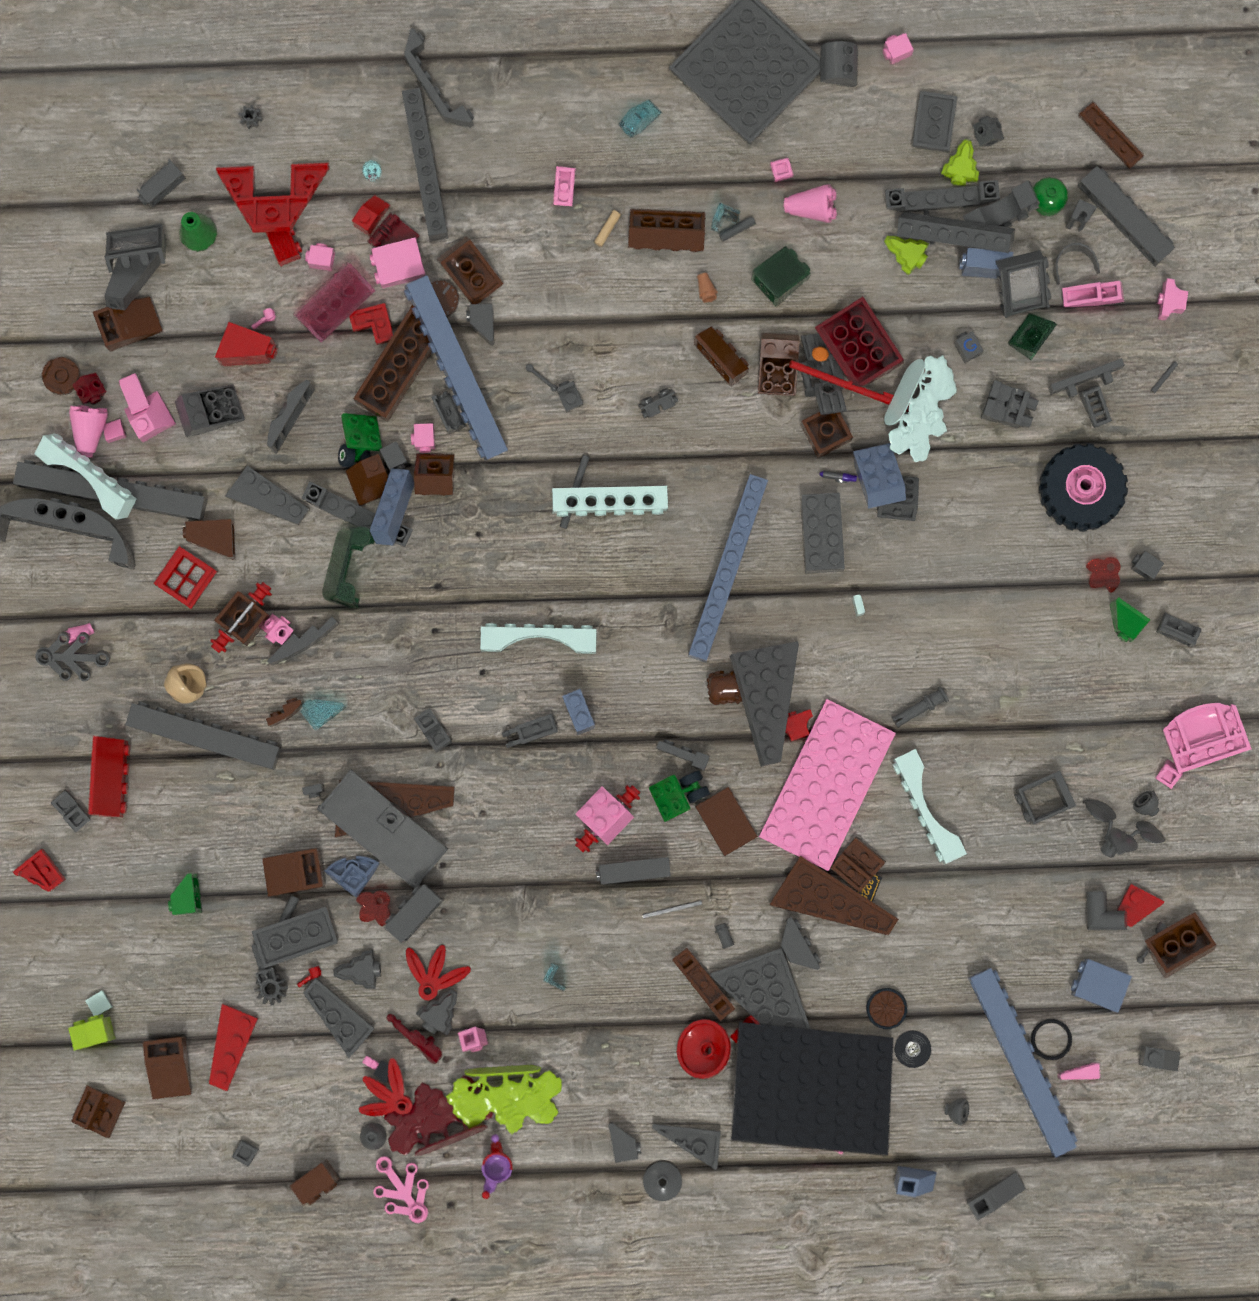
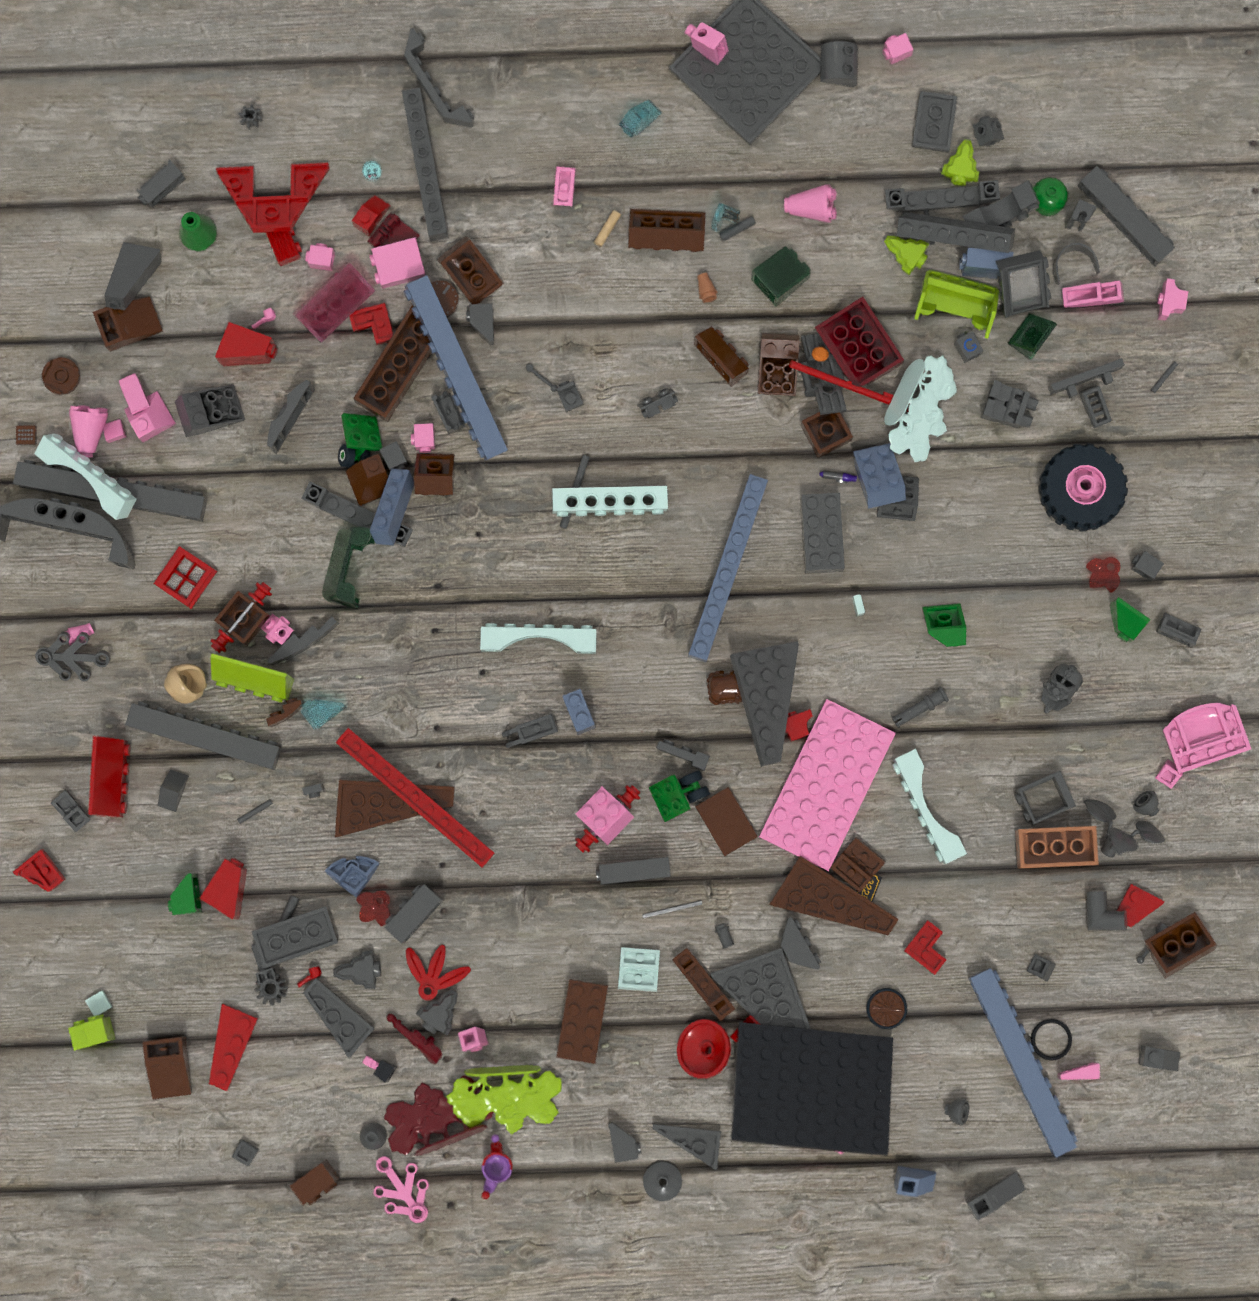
reddish brown slope [71,1086,125,1138] -> none
dark red brick [73,373,106,405] -> none
dark grey window [104,223,166,273] -> none
reddish brown slope [183,519,236,560] -> none
dark grey wing [225,465,309,525] -> none
reddish brown slope [262,848,326,897] -> none
dark grey door [317,769,449,889] -> none
red plant [359,1058,412,1116] -> none
dark grey slope [414,708,452,753] -> none
clear light blue panel [543,962,566,991] -> none
bright pink tile [770,158,793,182] -> none
black sticker [894,1031,931,1068] -> none
sand blue brick [1070,959,1132,1013] -> none
reddish brown tile [1078,102,1144,170] -> none
none -> reddish brown tile [16,425,37,445]
none -> dark grey slope [157,770,189,812]
none -> red slope [199,858,247,919]
none -> lime slope [211,654,294,703]
none -> dark grey piece [237,799,273,824]
none -> red plate [335,728,495,868]
none -> reddish brown brick [557,979,608,1064]
none -> light aqua slope [618,947,660,992]
none -> bright pink torso [685,22,729,65]
none -> red plate [904,920,946,975]
none -> lime windscreen [914,270,999,339]
none -> green slope [922,604,966,647]
none -> nougat brick [1015,826,1099,869]
none -> dark grey slope [1027,954,1056,981]
none -> dark grey helmet [1041,664,1083,714]

